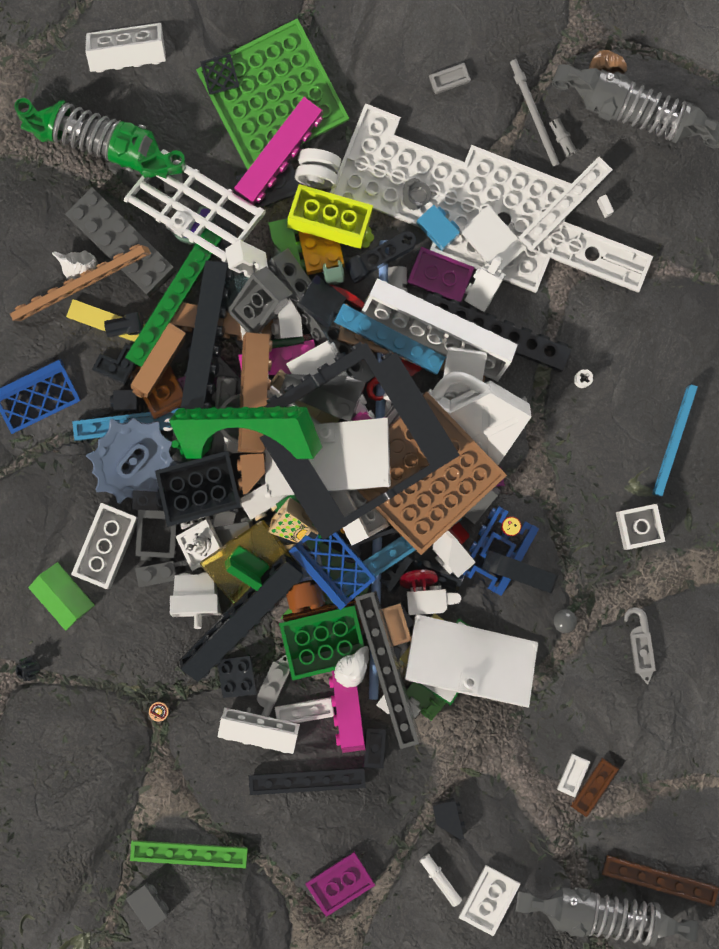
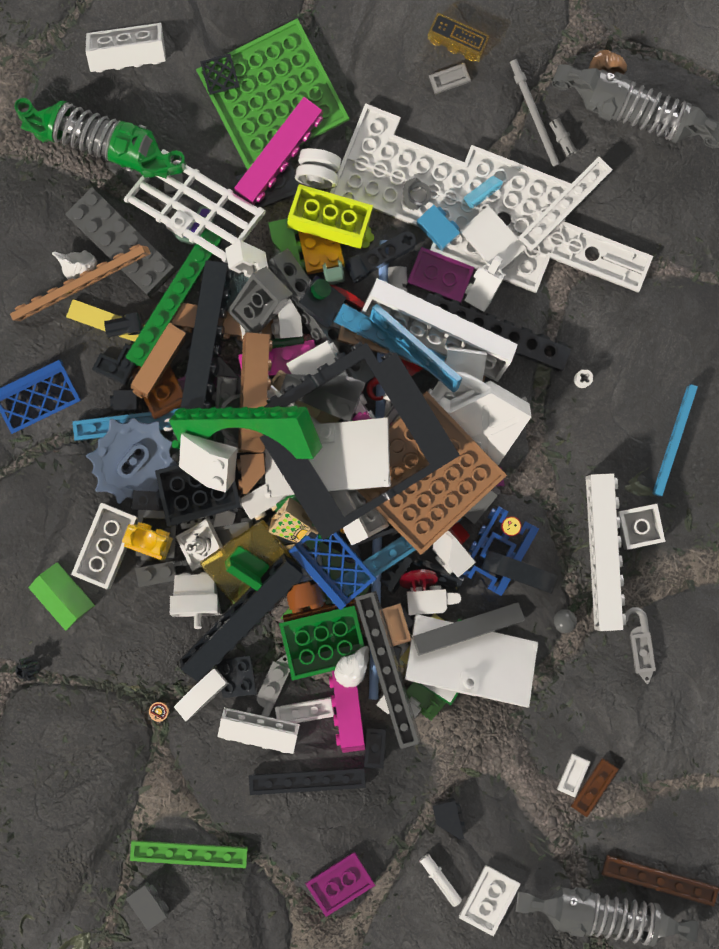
white tile [597,195,614,218] -> none
none -> yellow brick [122,522,173,560]
none -> white slope [174,669,229,722]
none -> white slope [179,433,237,492]
none -> dark green tile [311,279,331,299]
none -> dark azure tile [369,304,462,393]
none -> dark grey tile [412,603,525,656]
none -> clear yellow brick [428,13,490,62]
none -> medium azure slope [464,176,503,209]
none -> white brick [586,474,626,631]

